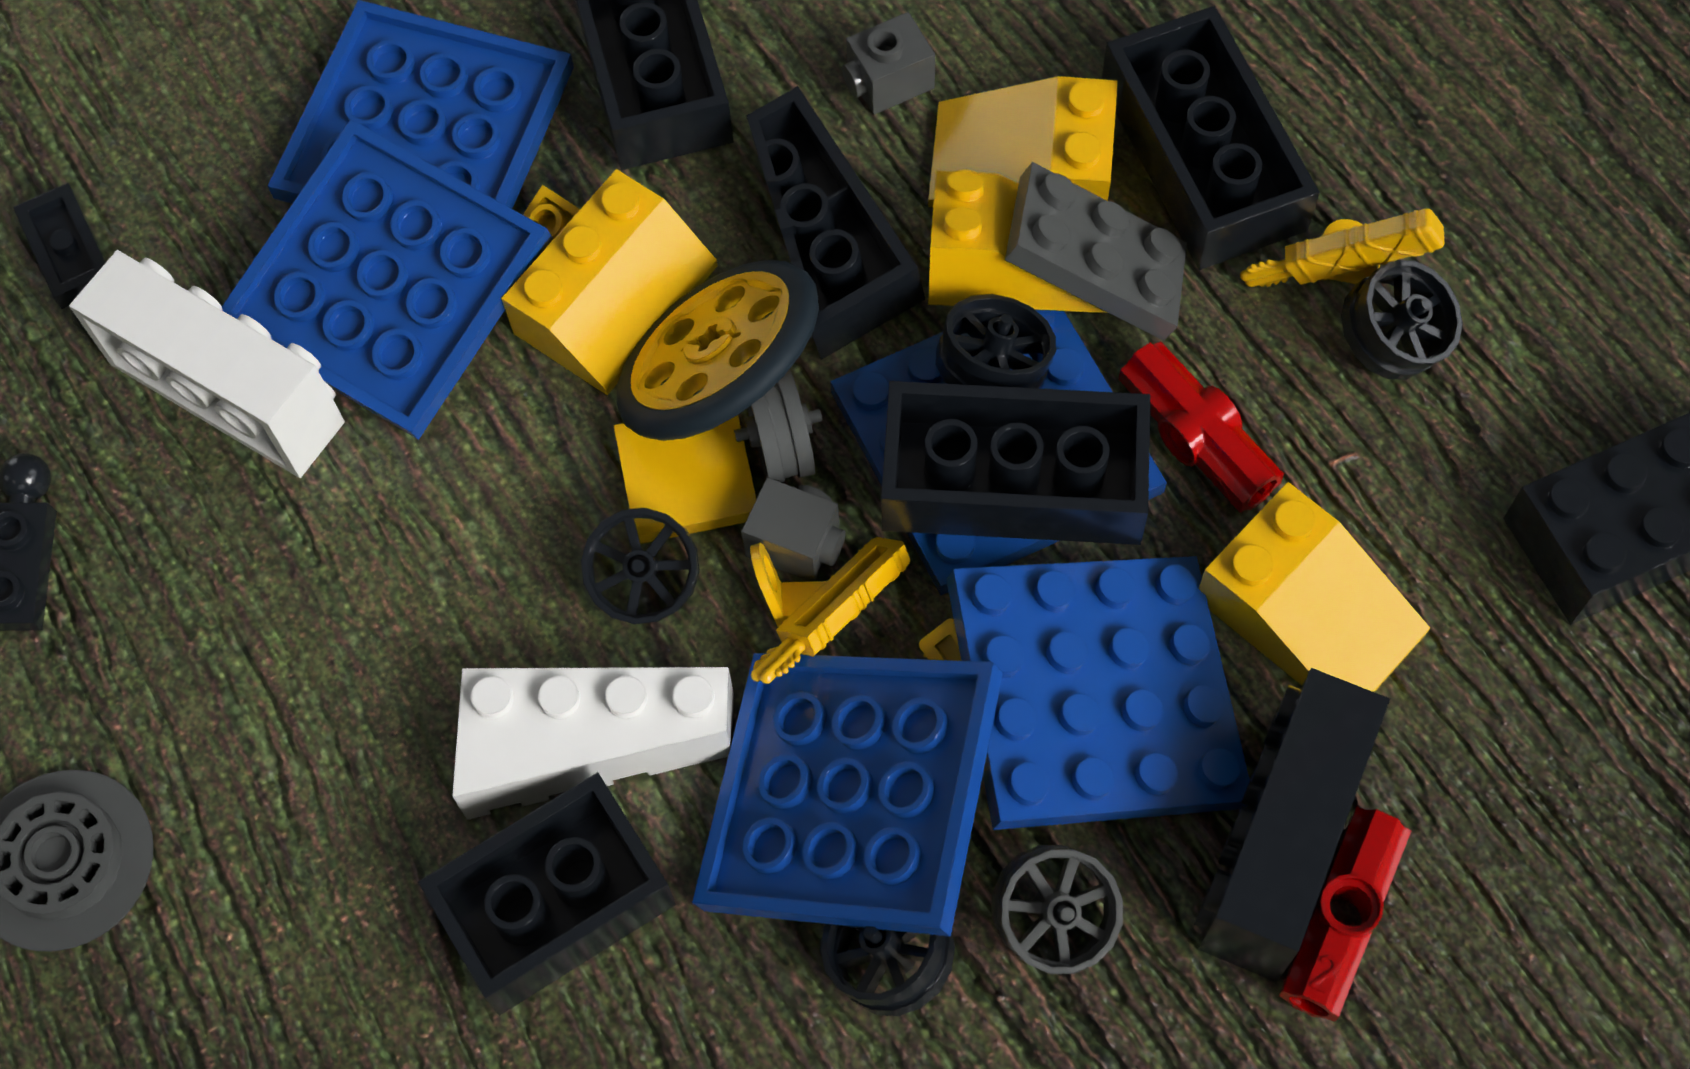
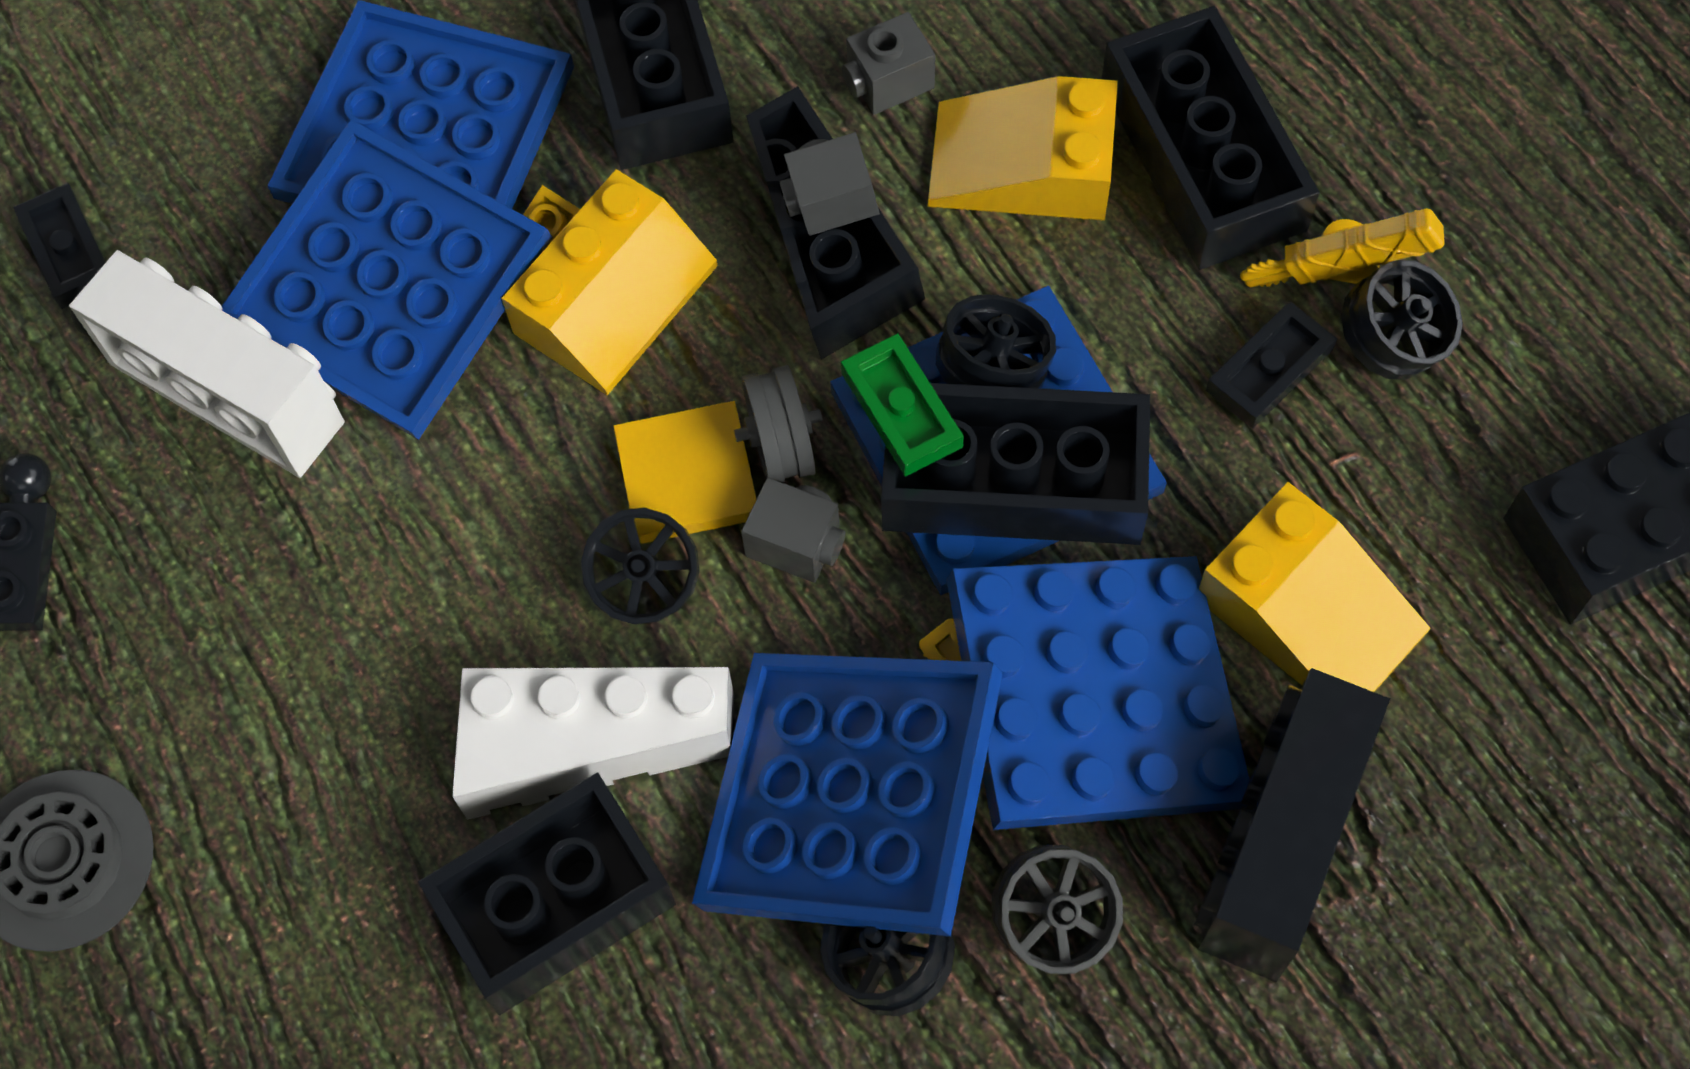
wedge [616,260,819,441] -> none
yellow piece [750,537,910,684] -> none
yellow slope [928,169,1108,313] -> none
dark grey plate [1005,162,1187,341] -> none
red piece [1118,341,1284,513] -> none
red piece [1279,807,1411,1022] -> none
none -> dark grey brick [779,132,880,236]
none -> green plate [841,333,964,477]
none -> black plate [1206,301,1337,429]

